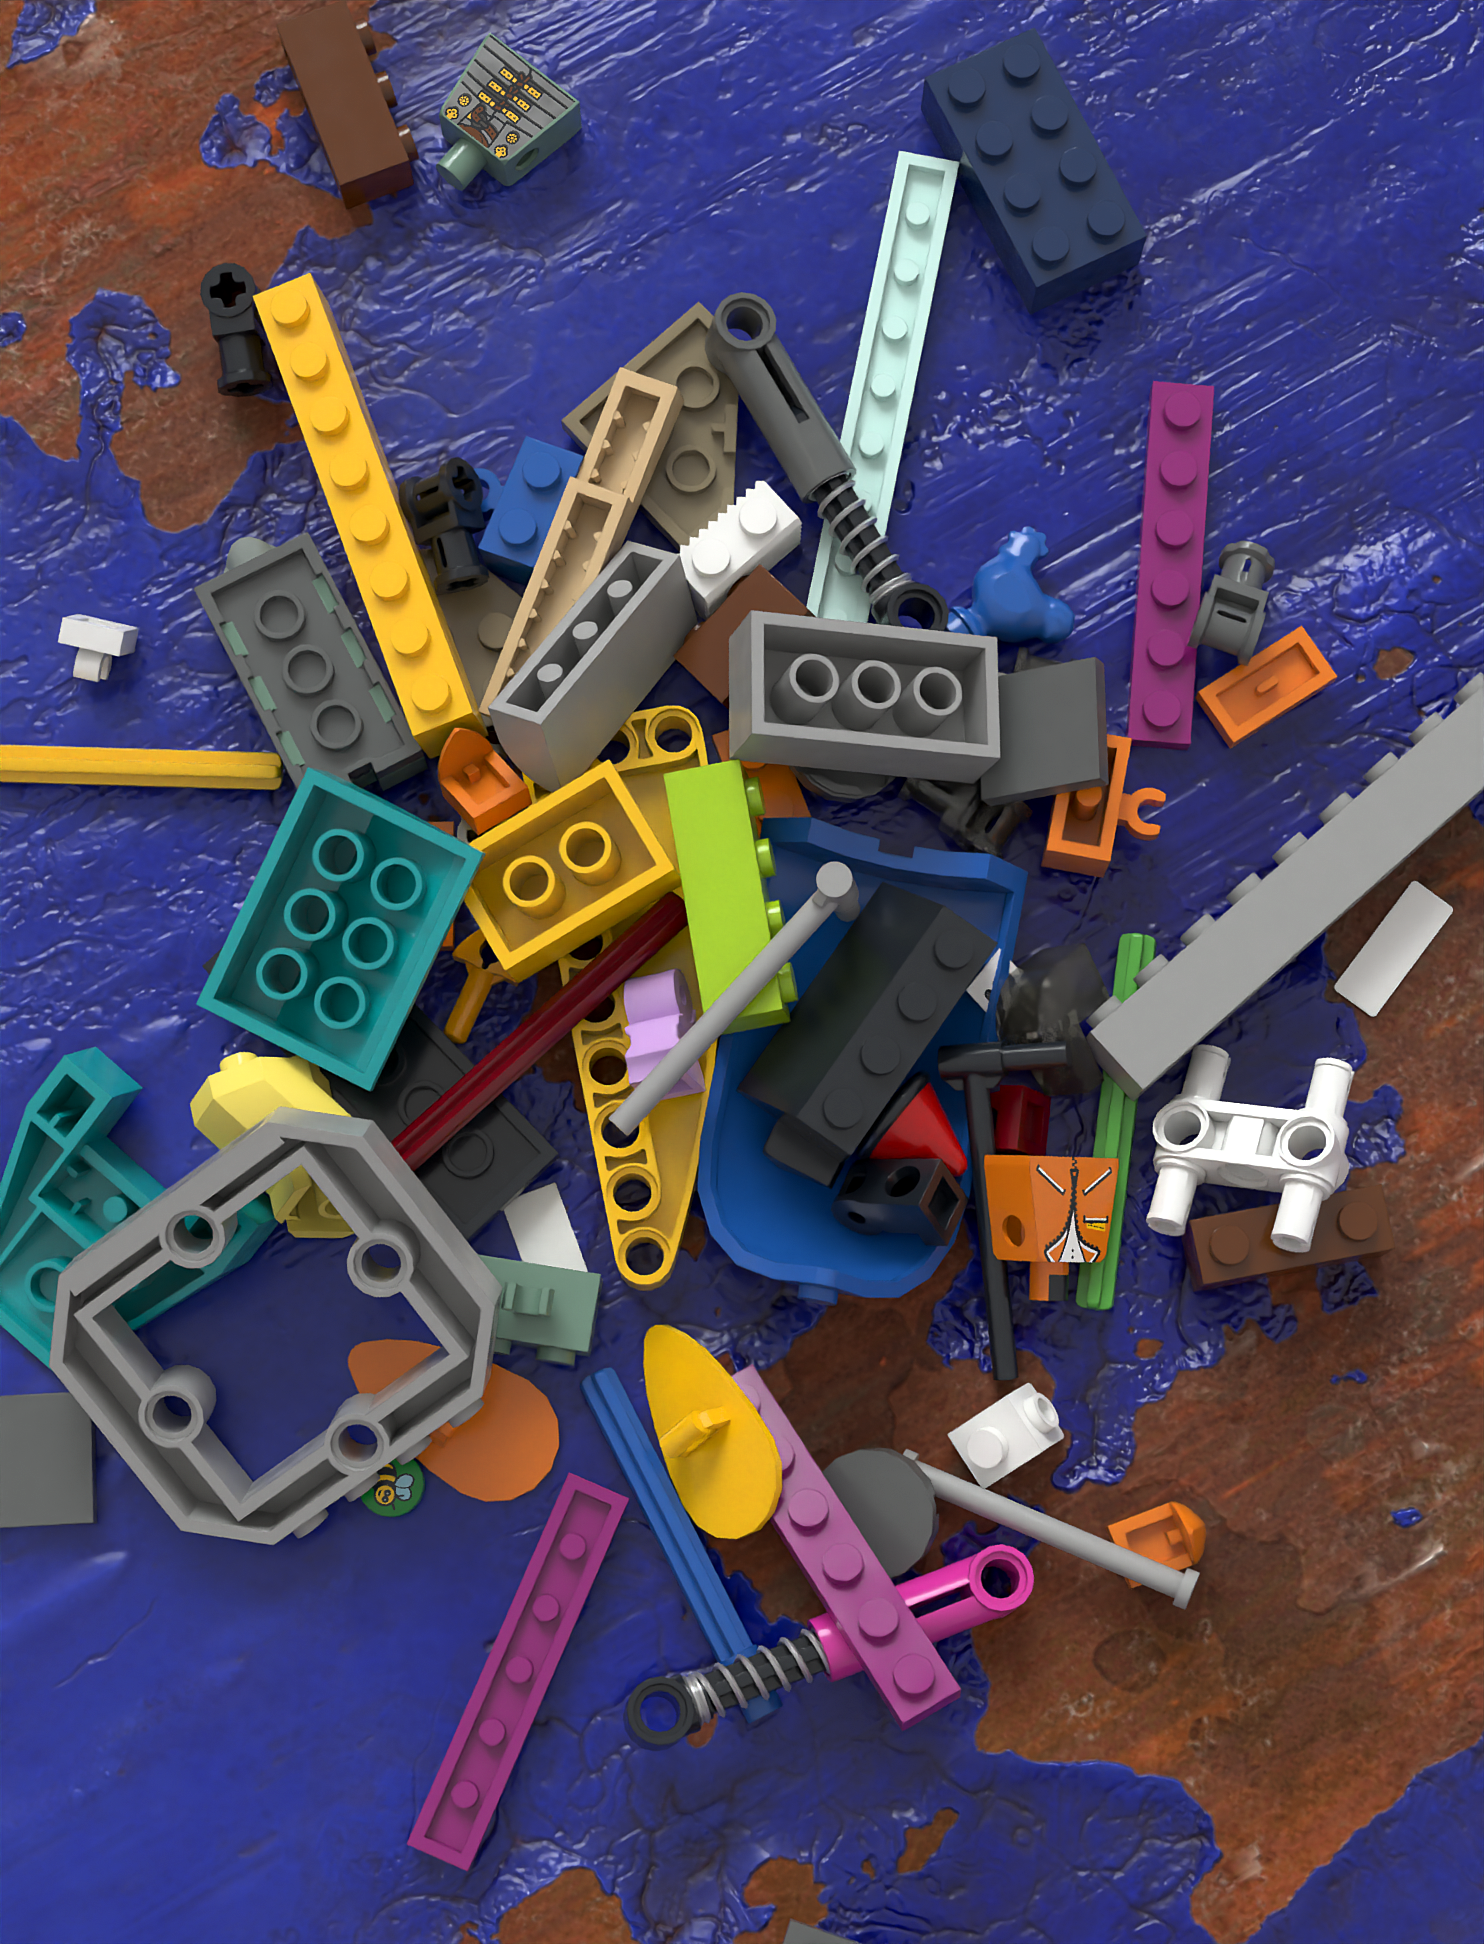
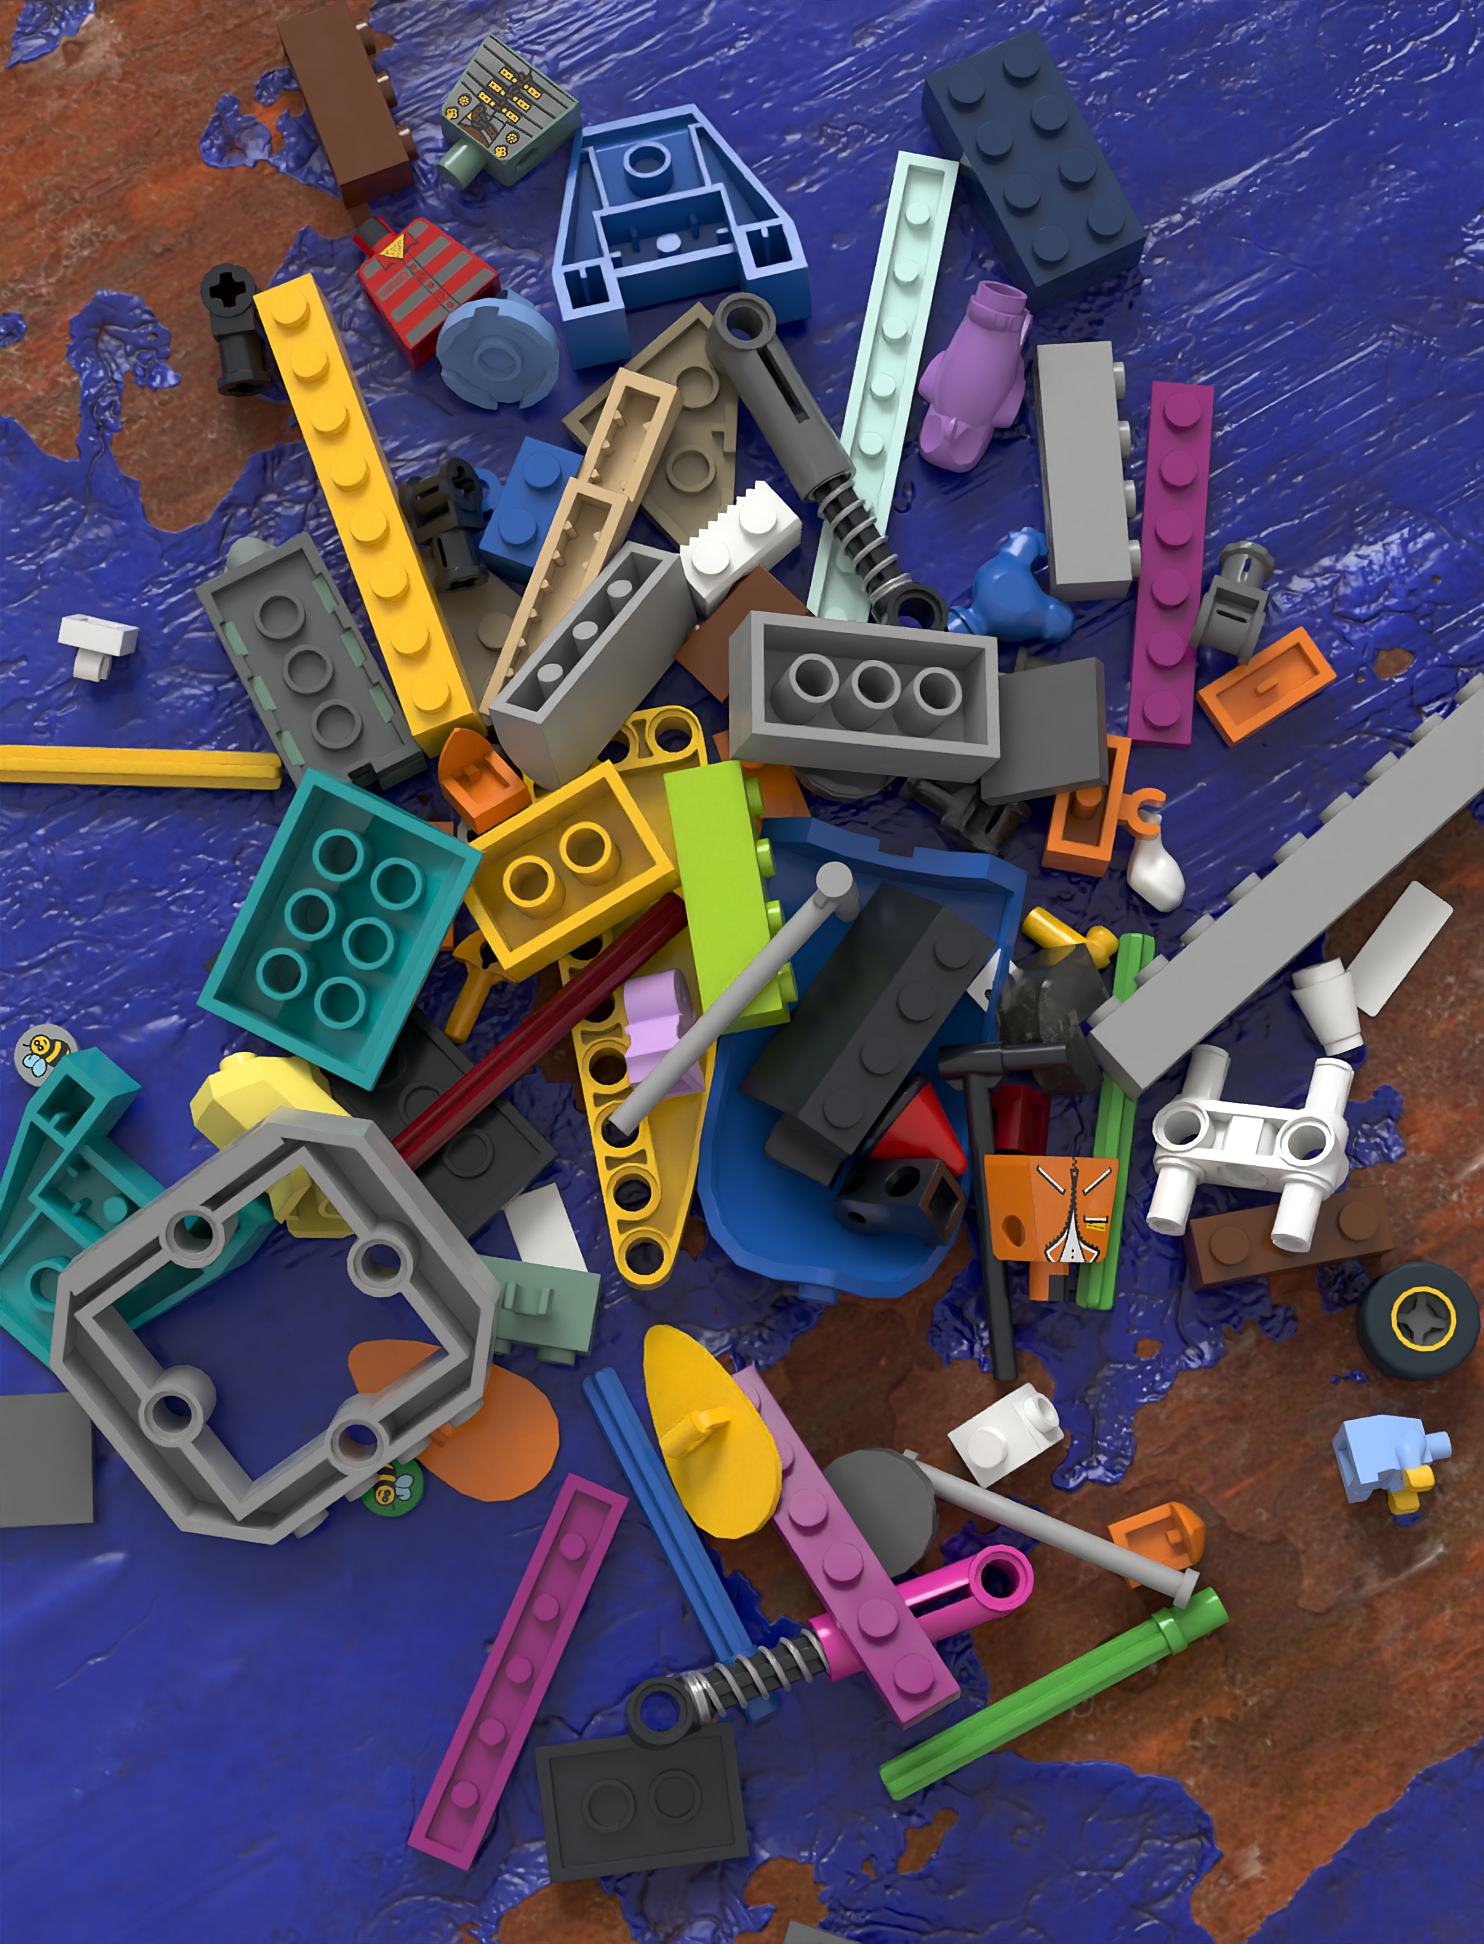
none -> tile [14,1024,81,1089]
none -> torso [353,215,501,372]
none -> medium blue tile [436,287,561,410]
none -> black plate [534,1720,750,1884]
none -> blue wedge [551,103,812,371]
none -> bright green axle [878,1586,1229,1800]
none -> medium lavender animal [918,281,1033,473]
none -> yellow arm [1022,907,1119,970]
none -> light grey brick [1031,341,1141,602]
none -> white animal [1127,809,1185,912]
none -> white cone [1290,957,1364,1056]
none -> light blue piece [1332,1415,1452,1515]
none -> black wheel [1355,1261,1481,1382]

